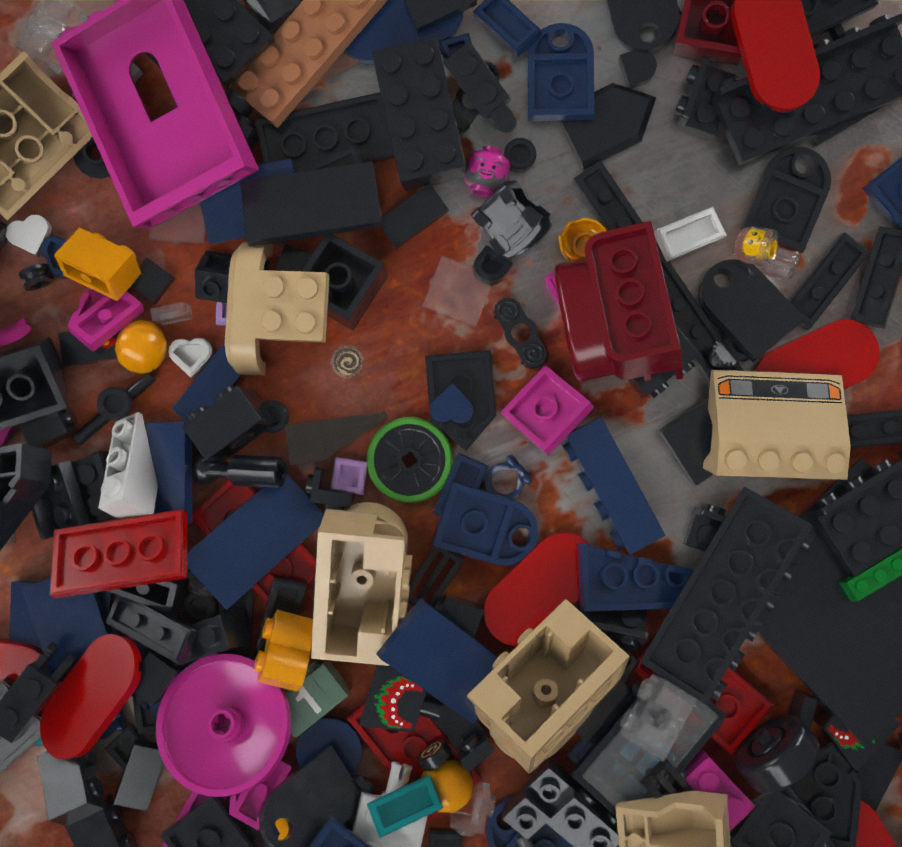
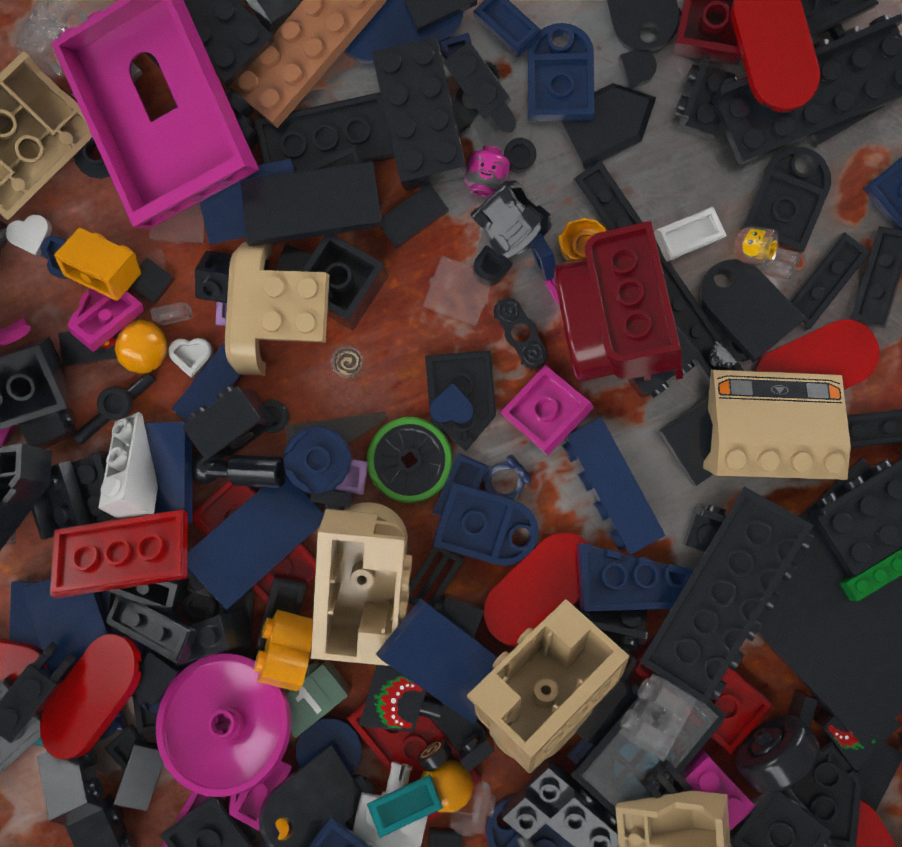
black bush [19,263,54,291] -> none
none -> dark blue tile [284,426,352,494]
none -> dark blue tile [530,233,556,281]

